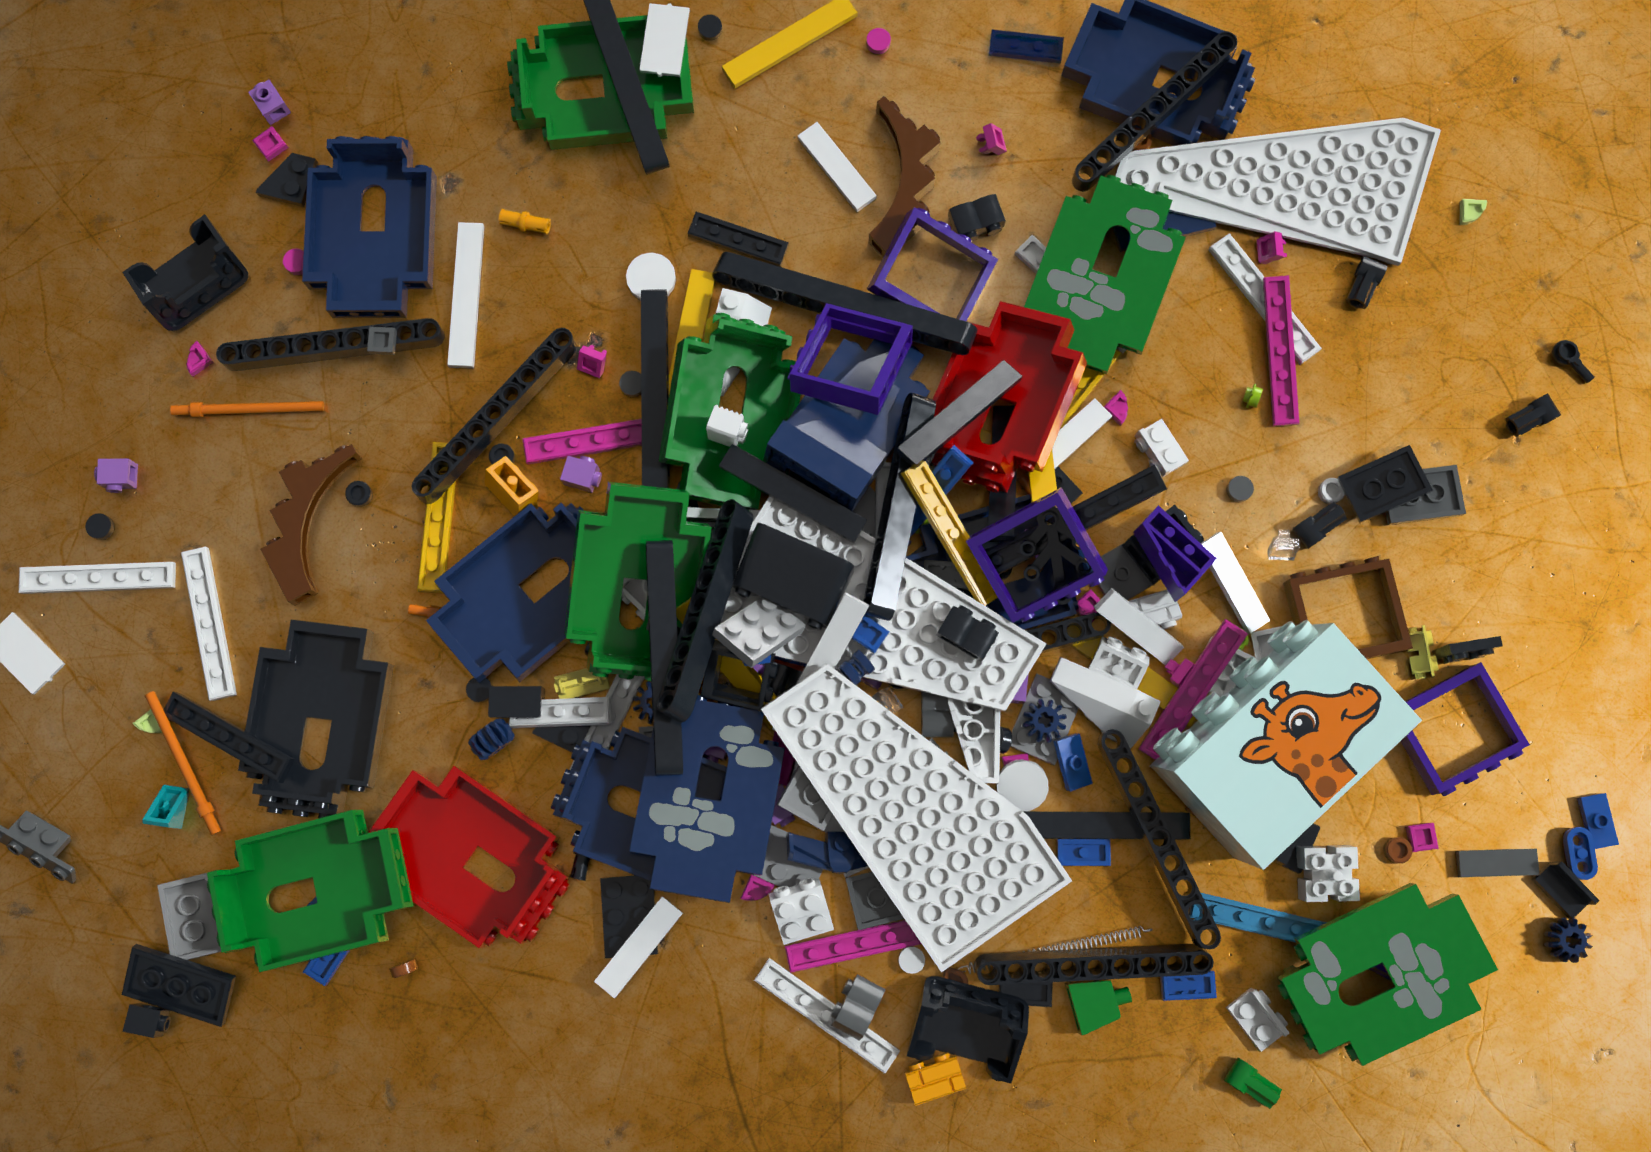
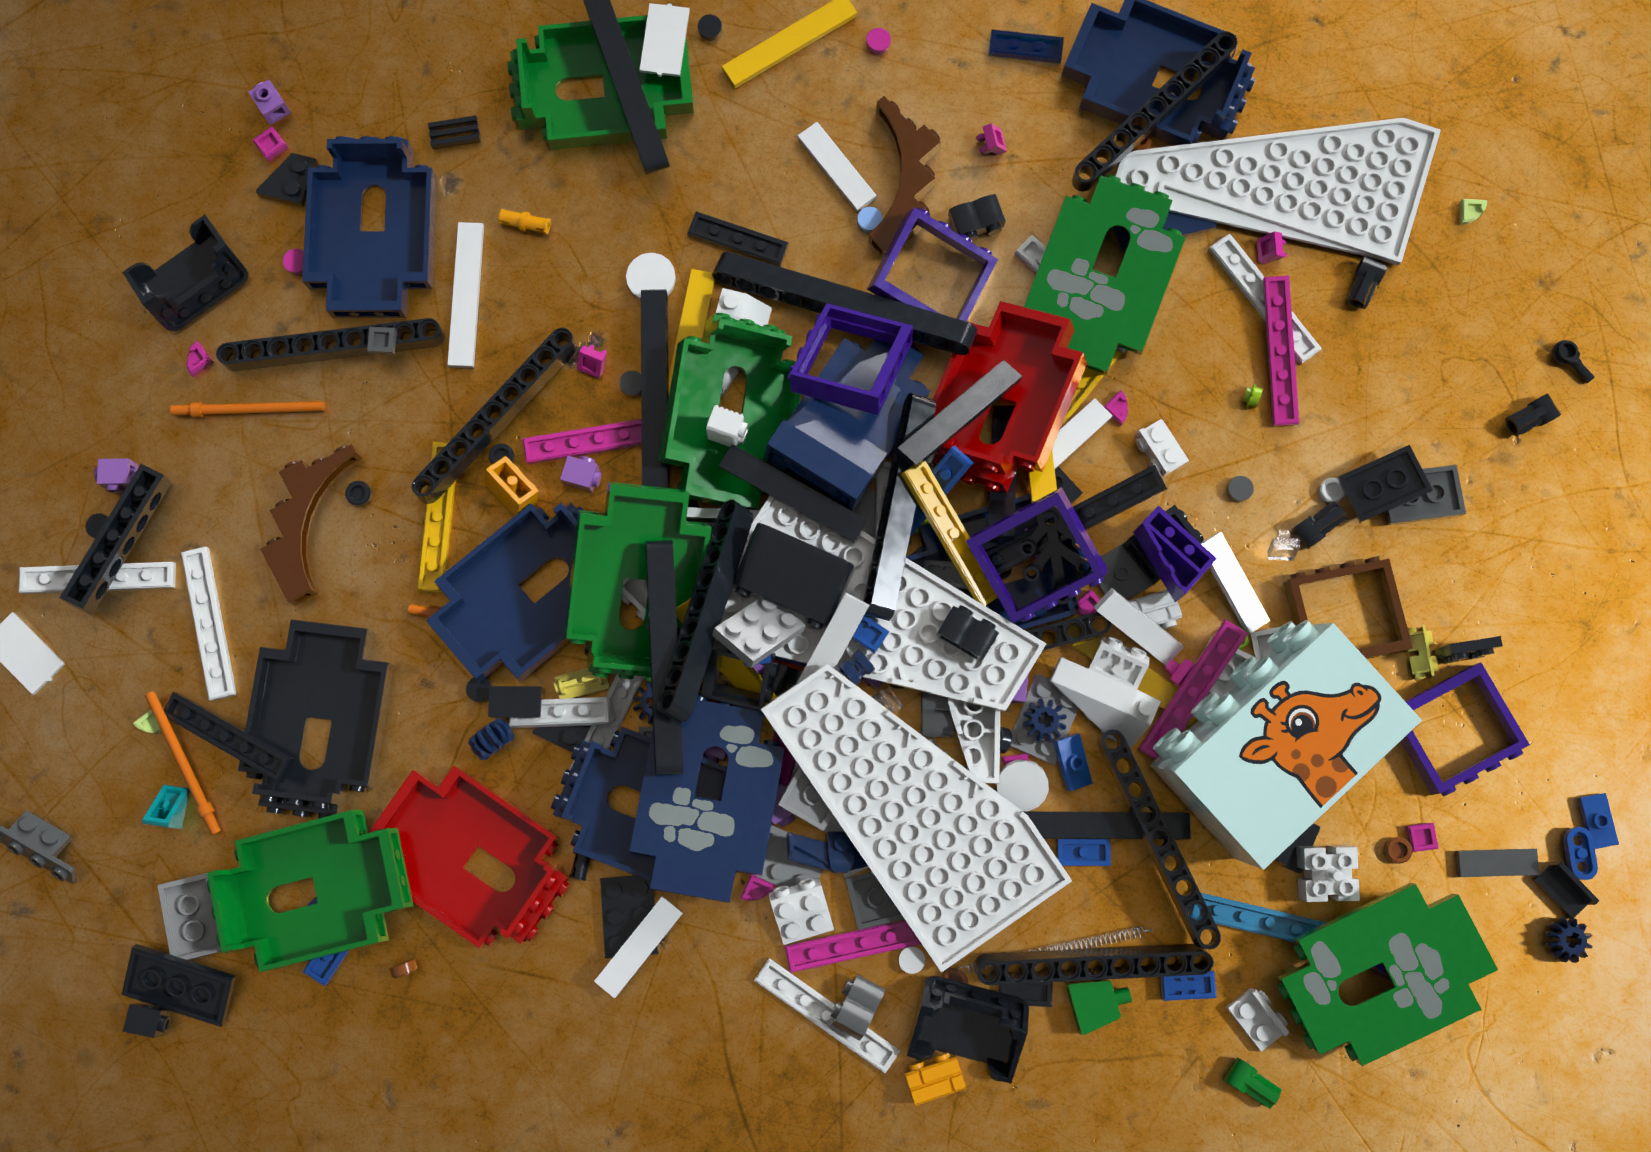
none -> black brick [59,464,171,616]
none -> black tile [428,115,481,149]
none -> light blue tile [857,207,882,233]

